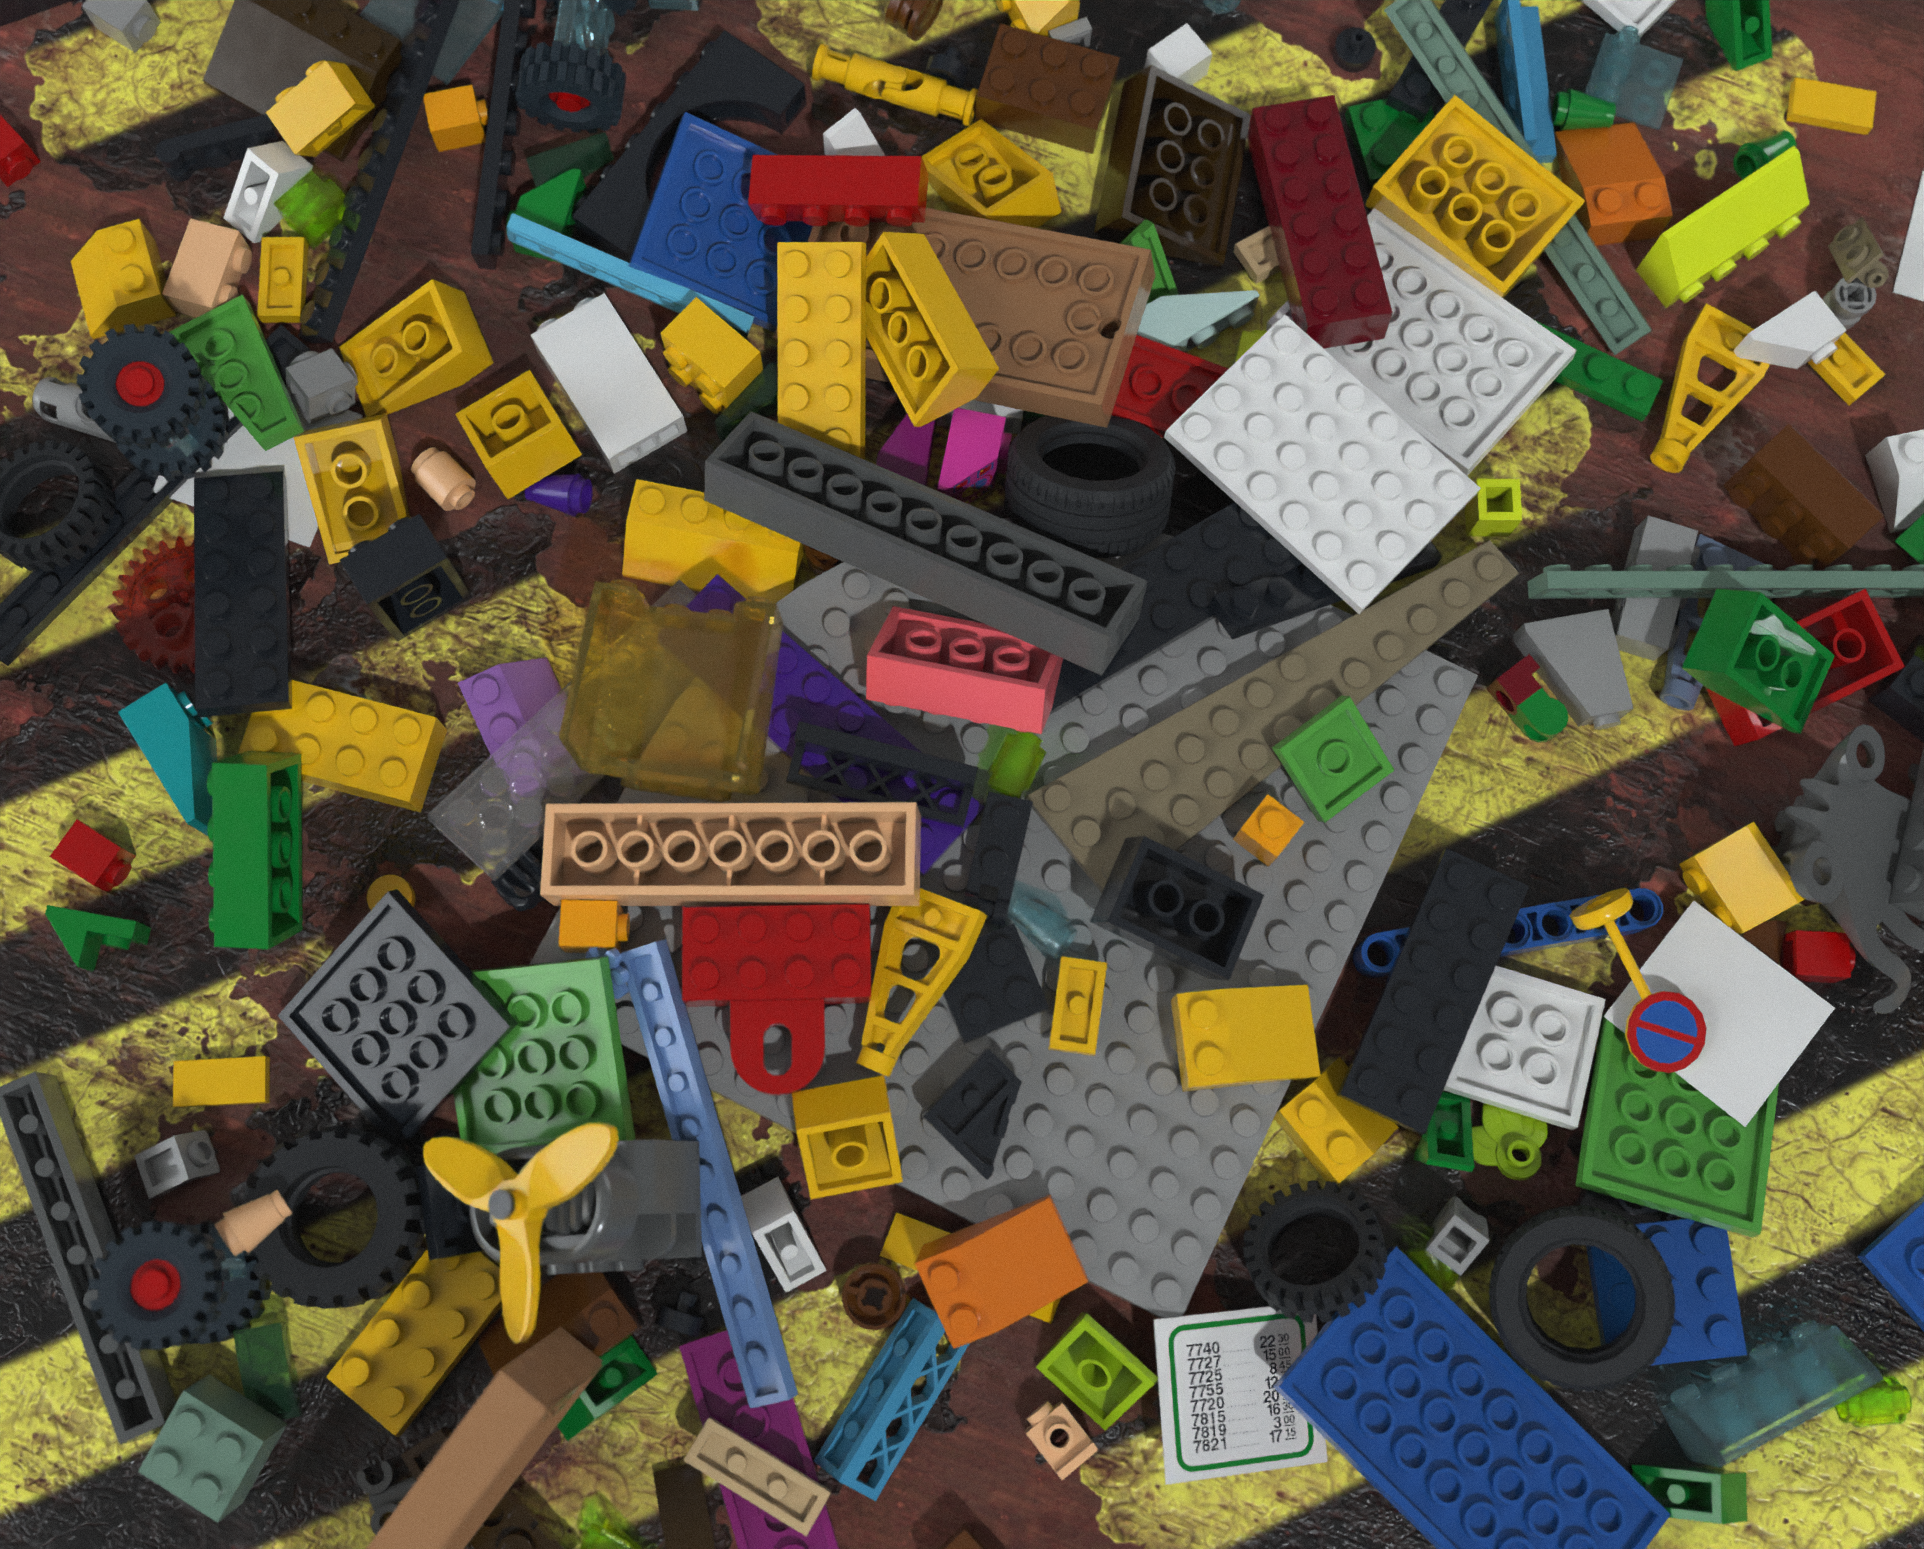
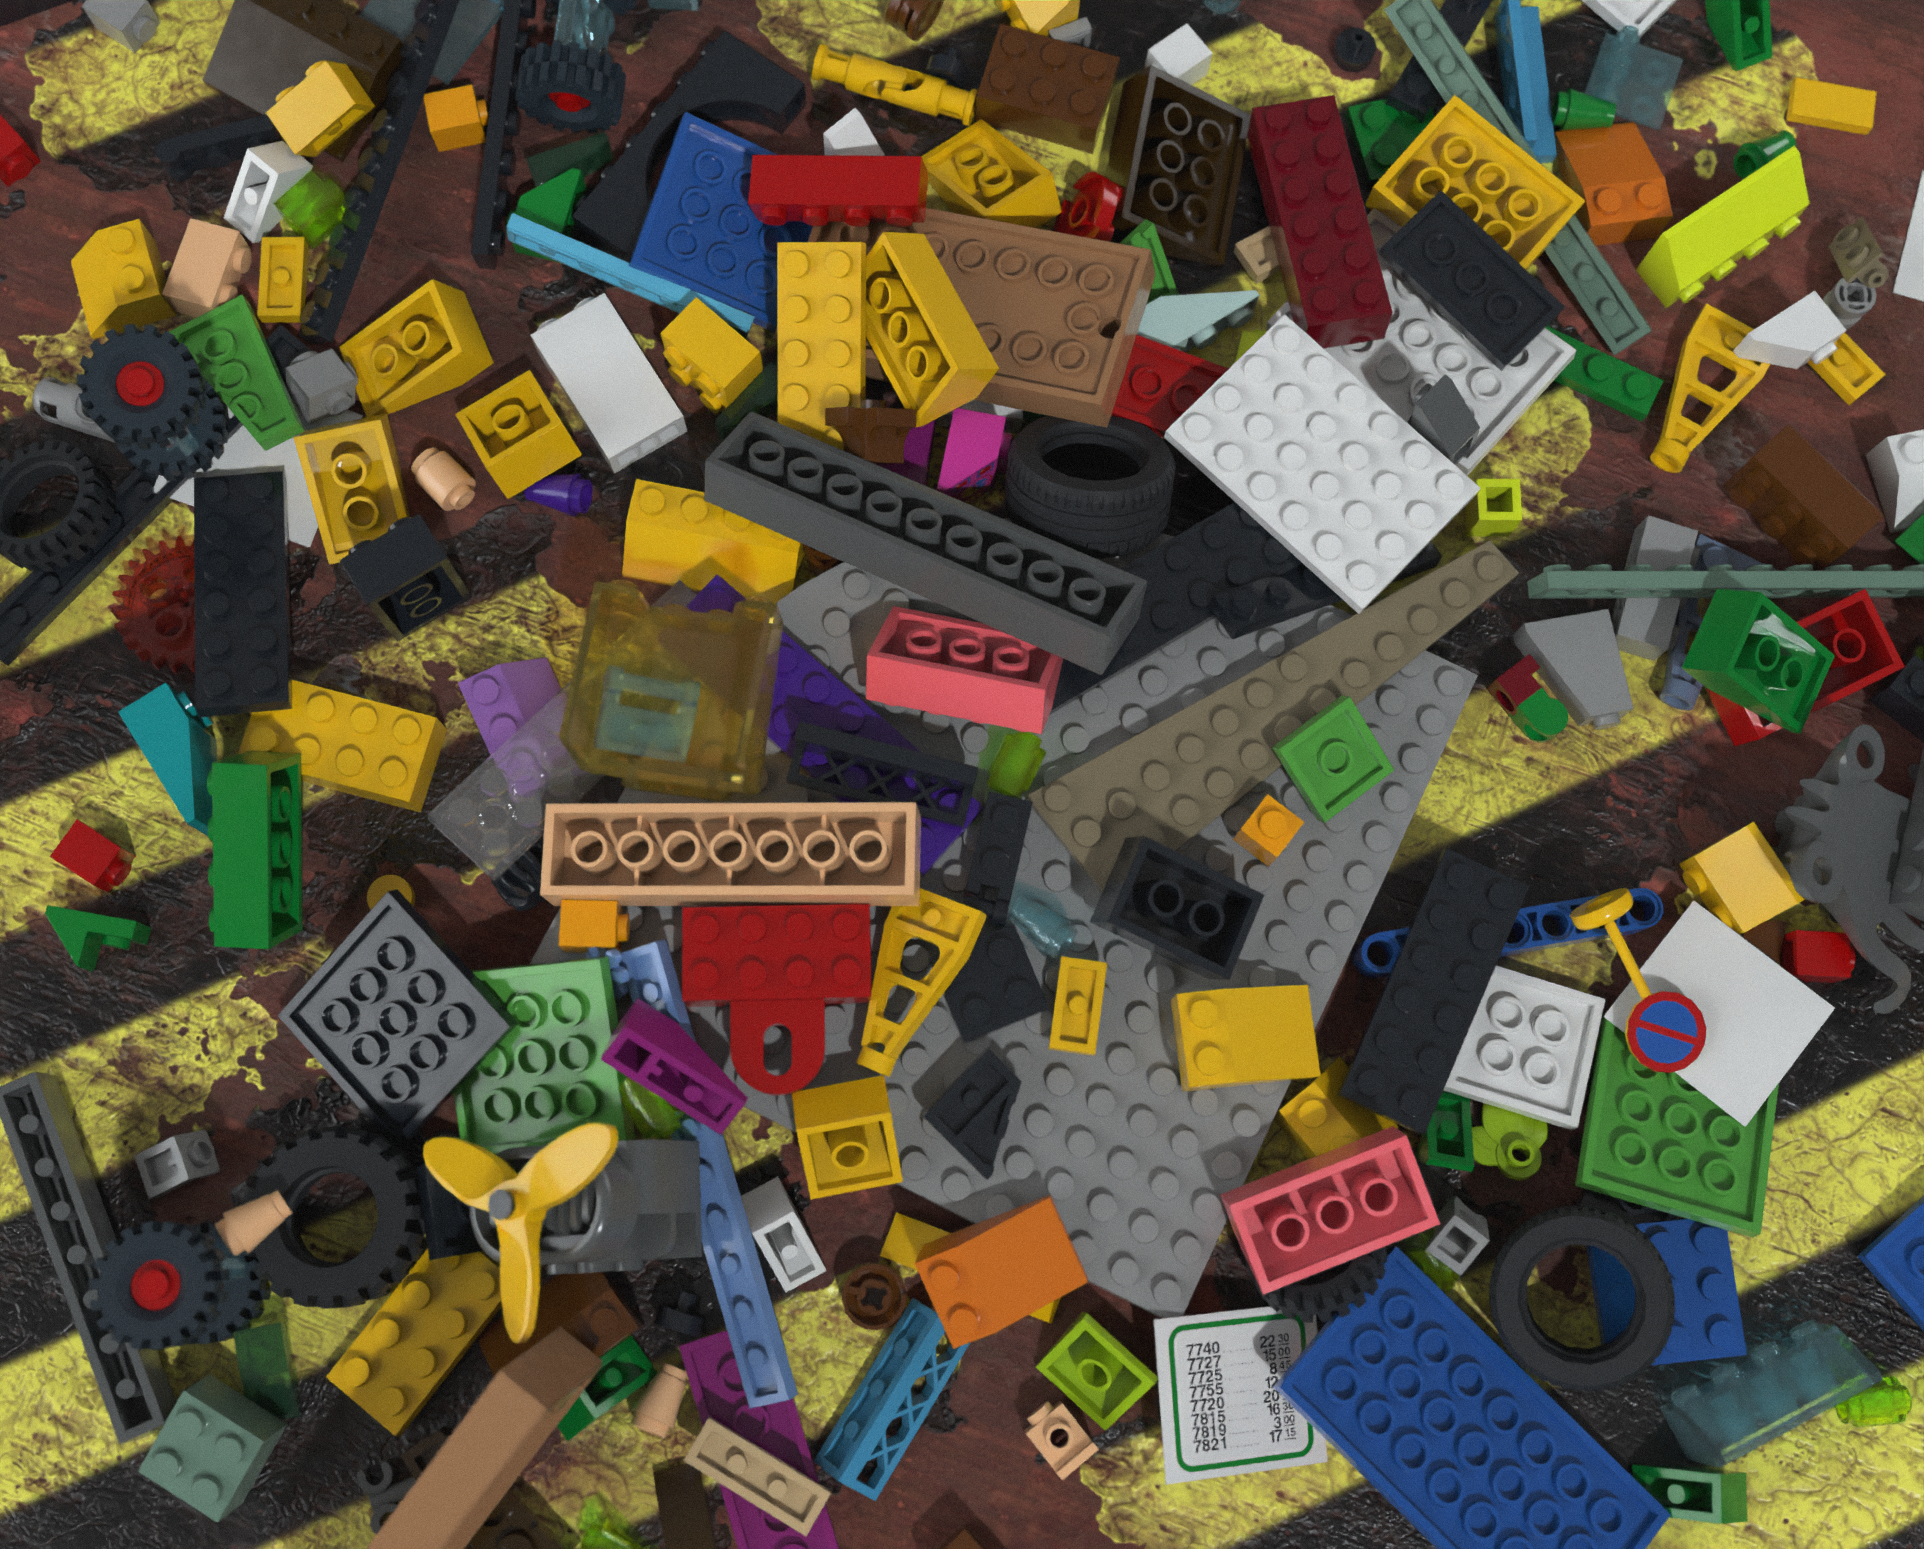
yellow tile [173,1056,270,1108] -> none
none -> clear light blue plate [593,665,700,764]
none -> magenta slope [600,998,748,1135]
none -> clear neon green brick [618,1077,685,1140]
none -> light nougat cone [630,1363,688,1439]
none -> reddish brown brick [825,400,916,463]
none -> red plate [1054,172,1122,242]
none -> coral slope [1220,1126,1440,1295]
none -> black plate [1378,190,1565,371]
none -> dark grey slope [1407,374,1480,466]

